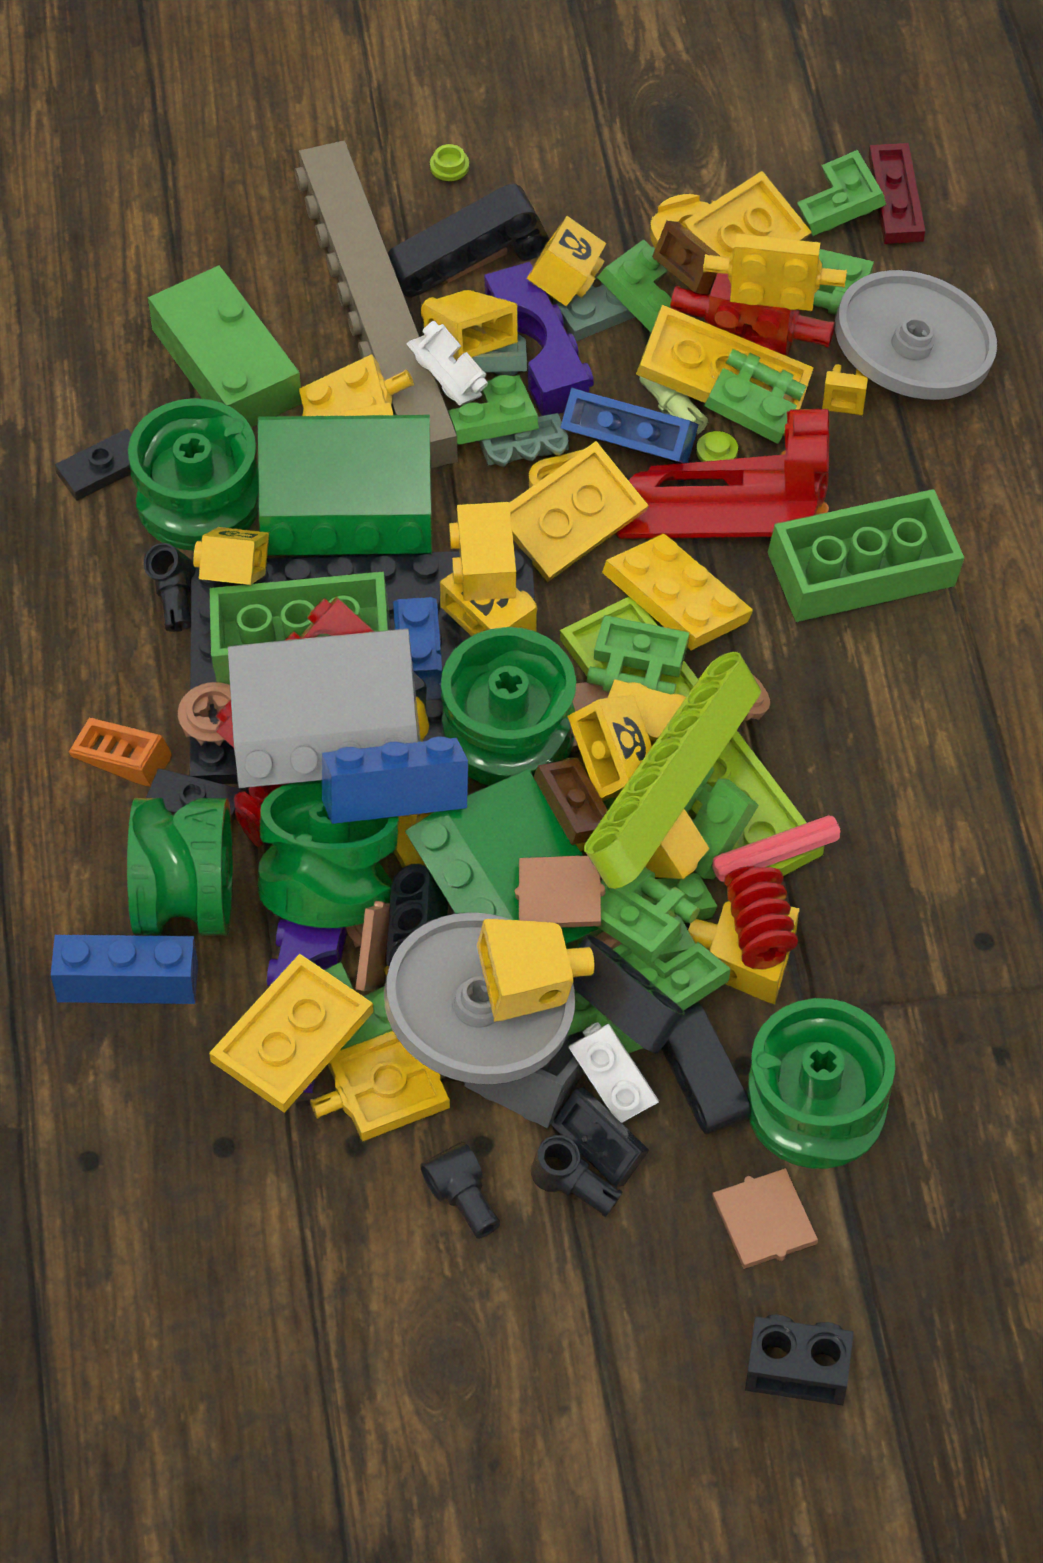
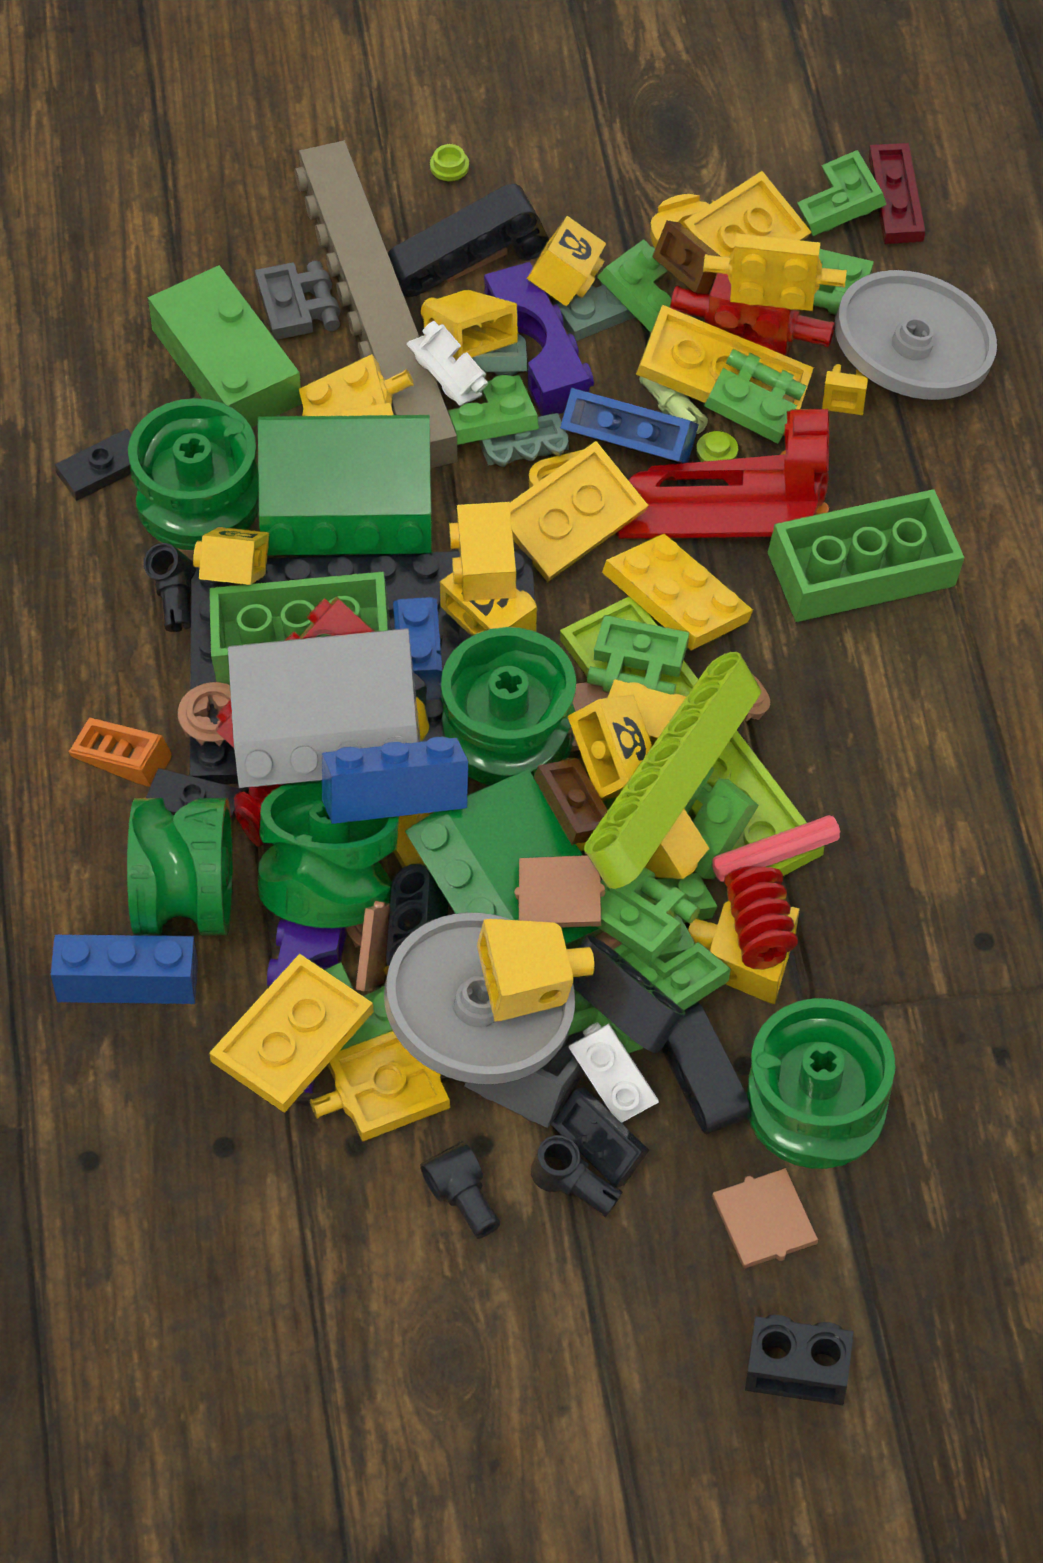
none -> dark grey plate [255,261,341,340]

